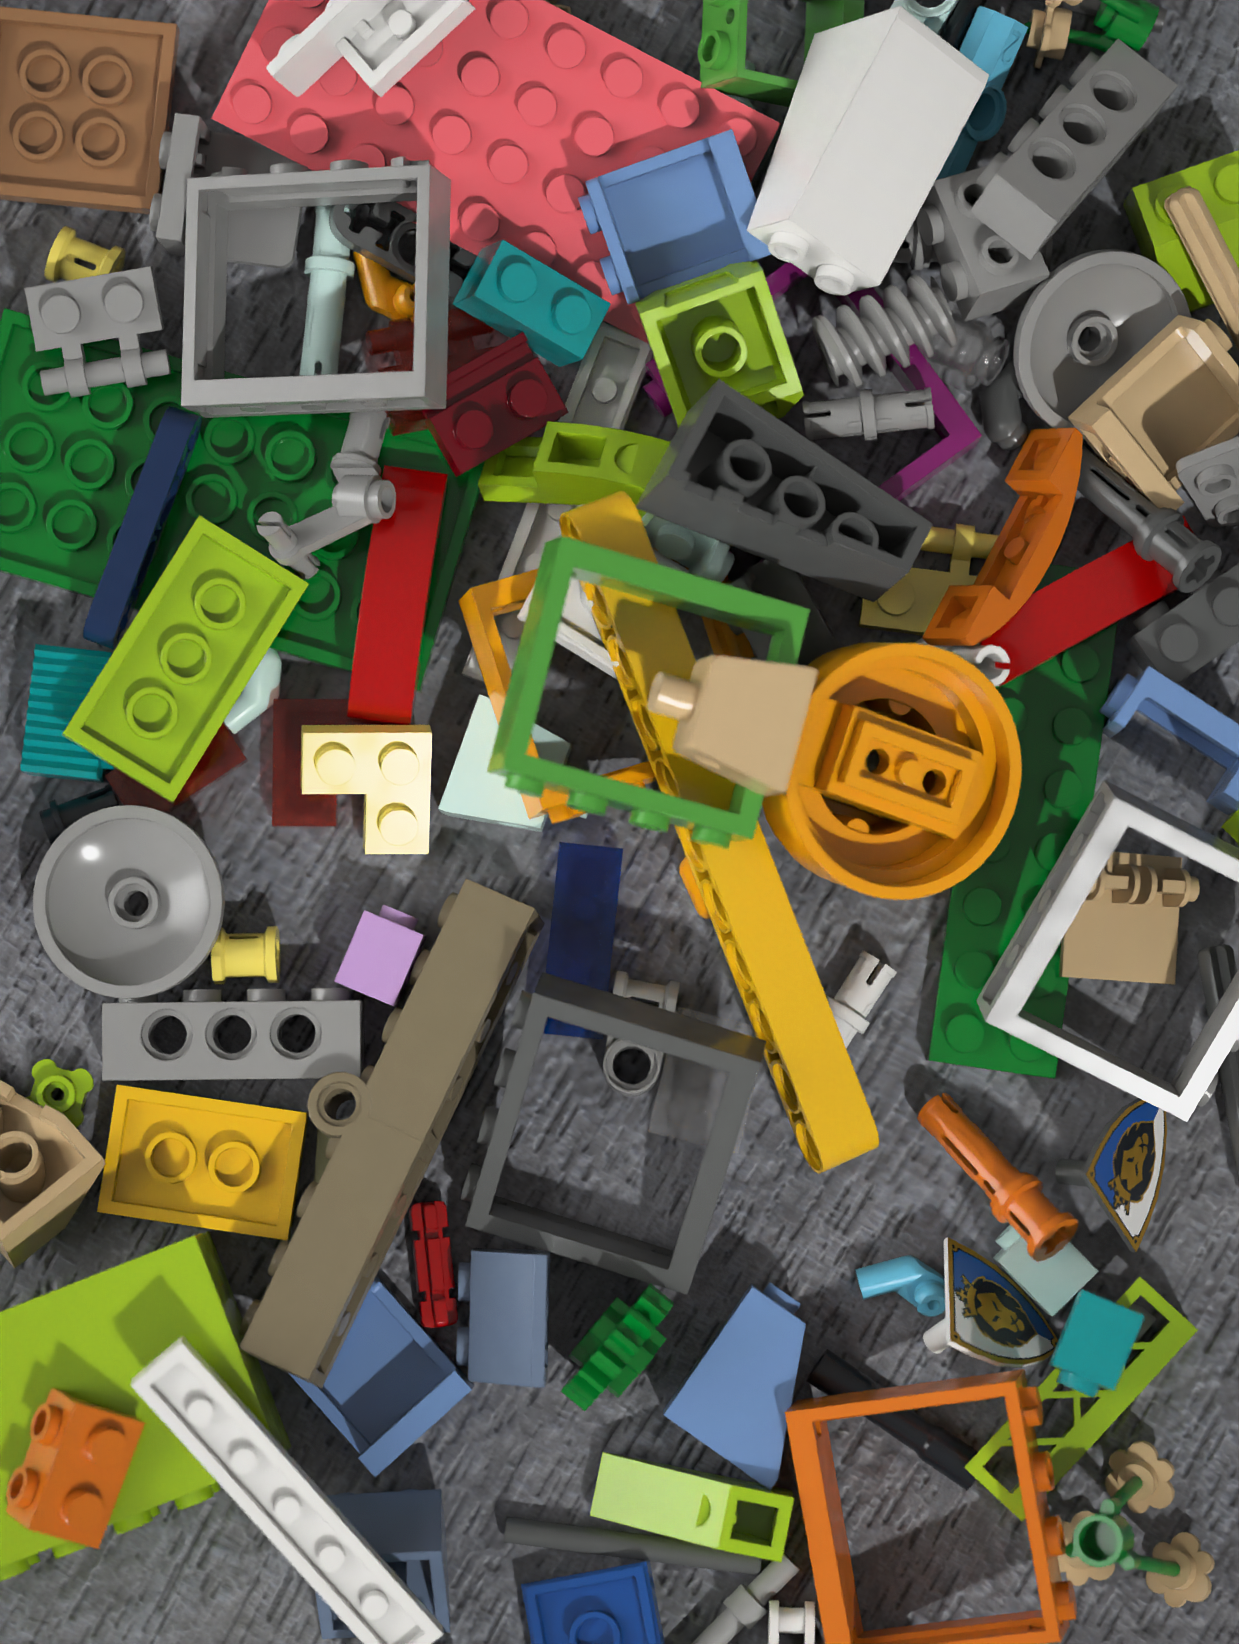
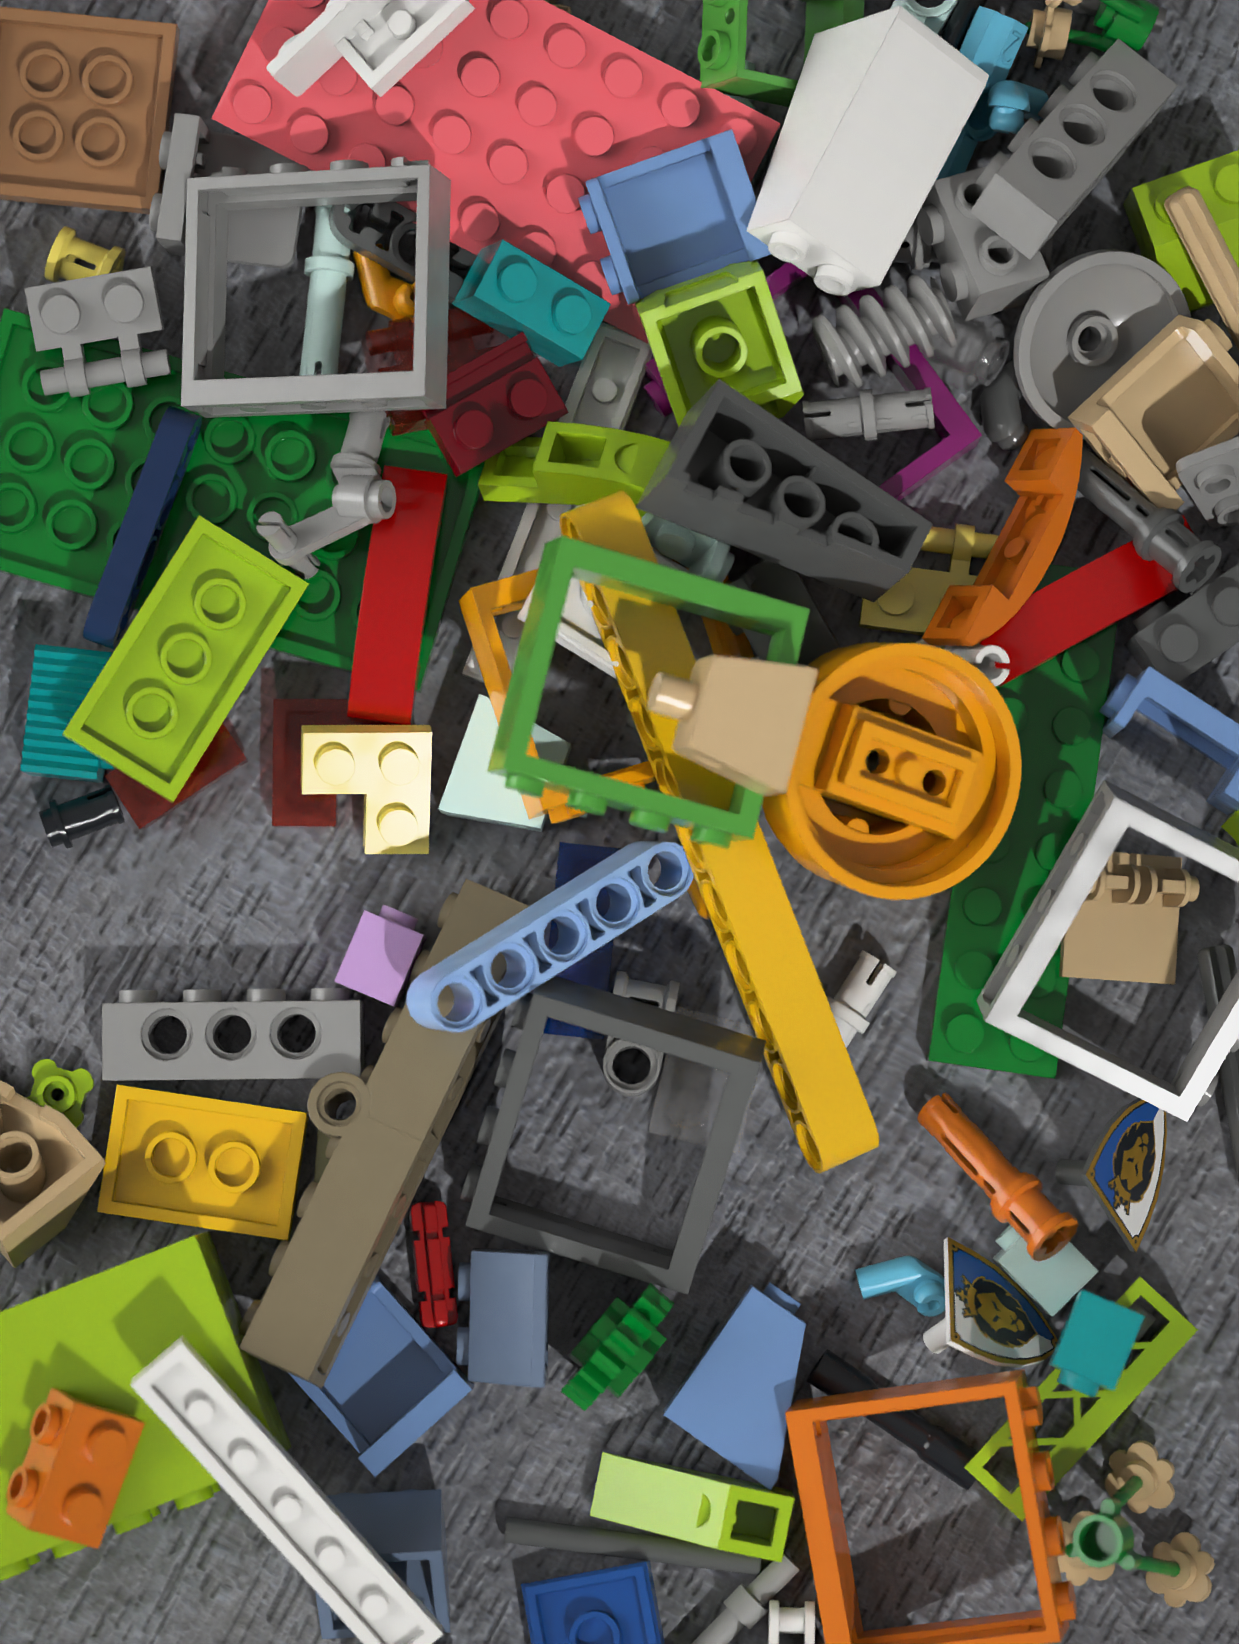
light grey dish [33,805,225,999] -> none
light yellow bush [211,926,280,984] -> none
light aqua arm [224,648,282,735] -> none
none -> light blue beam [406,841,694,1032]
none -> medium azure arm [987,80,1049,134]

